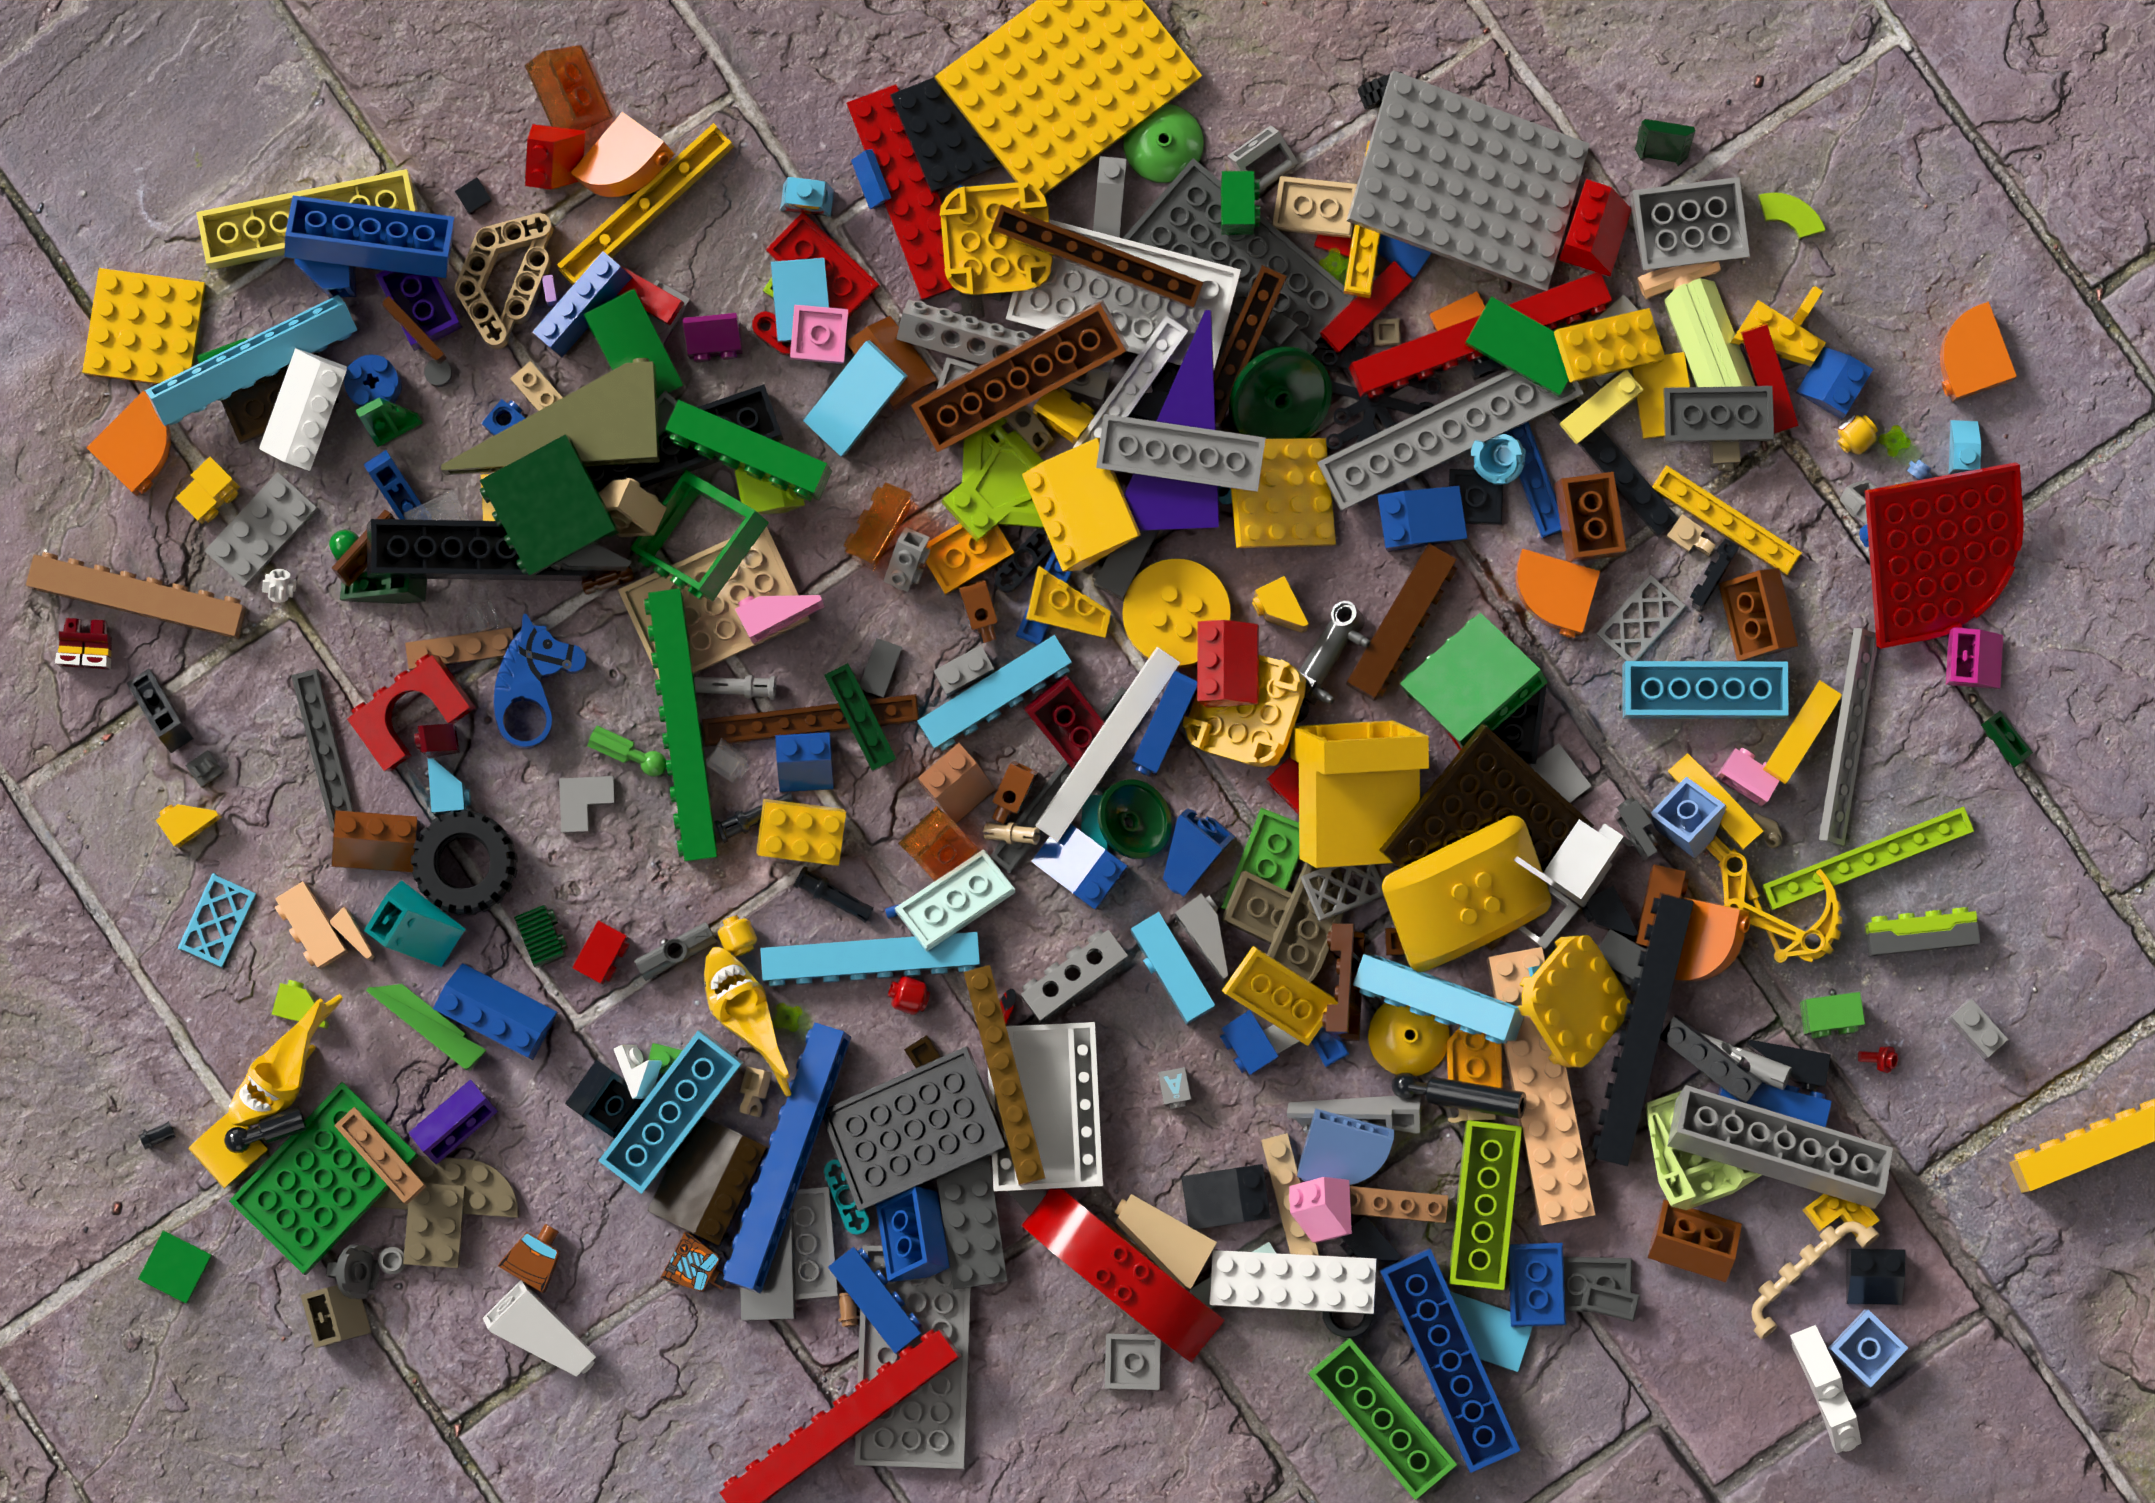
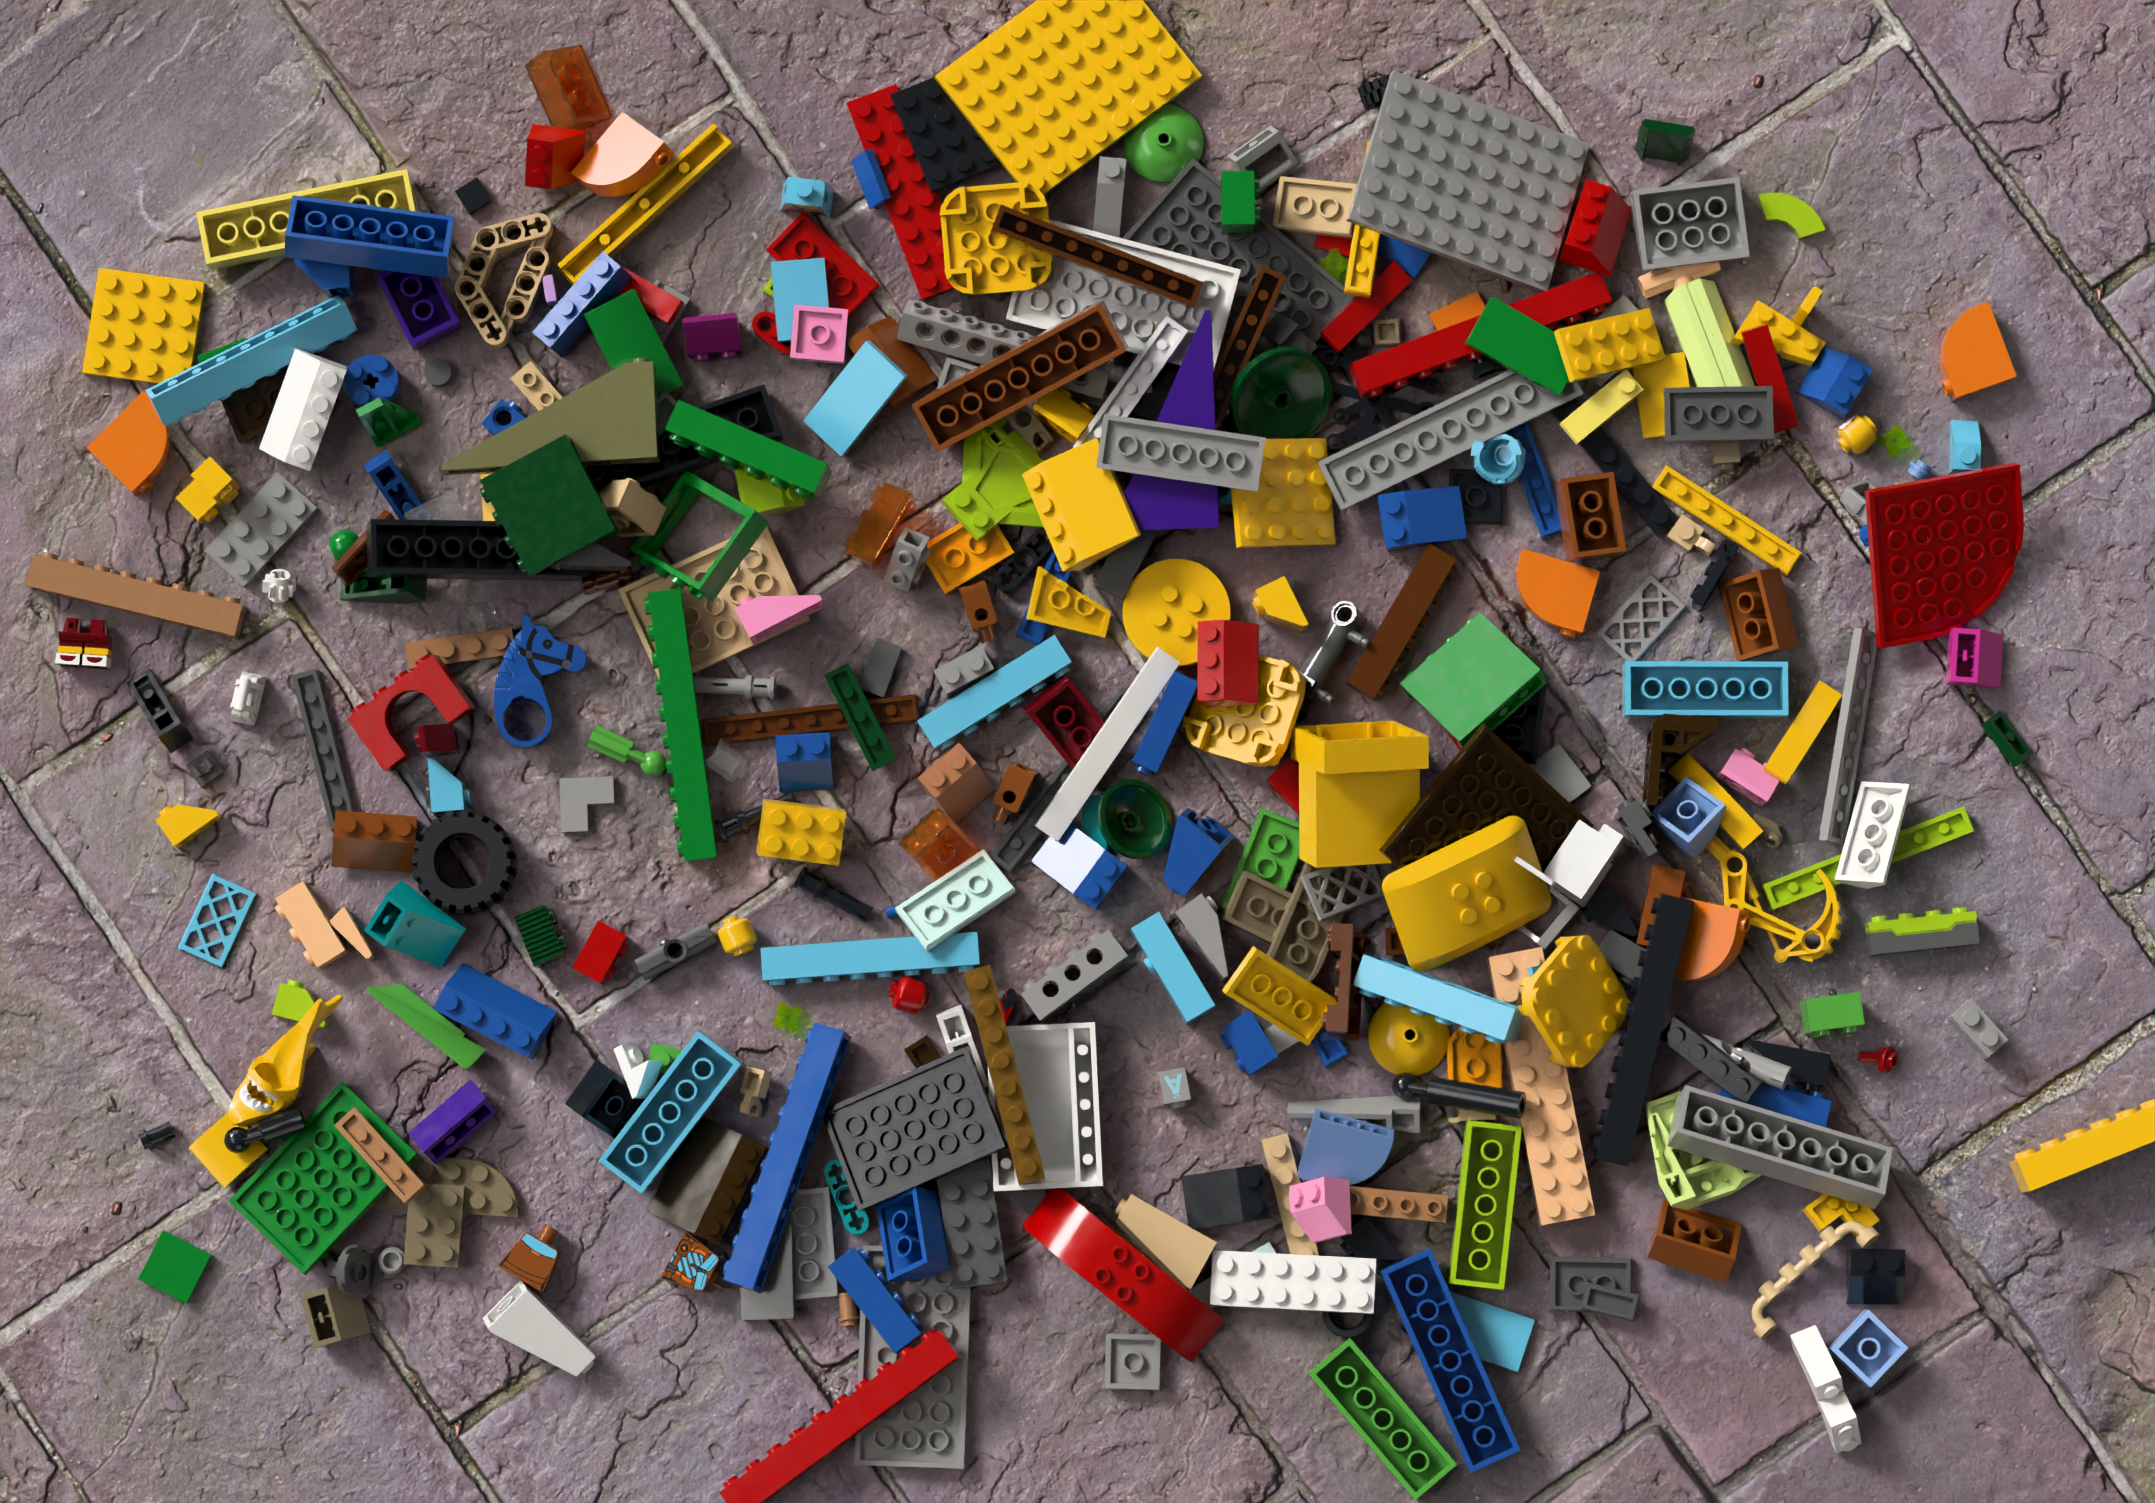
reddish brown tile [382,296,447,364] -> none
yellow piece [704,947,791,1097] -> none
tan pin [983,822,1040,845] -> none
blue tile [1508,1243,1566,1327] -> none
none -> white piece [230,671,266,726]
none -> white slope [936,1005,989,1087]
none -> dark brown bracket [1642,713,1719,810]
none -> white slope [1835,781,1911,889]

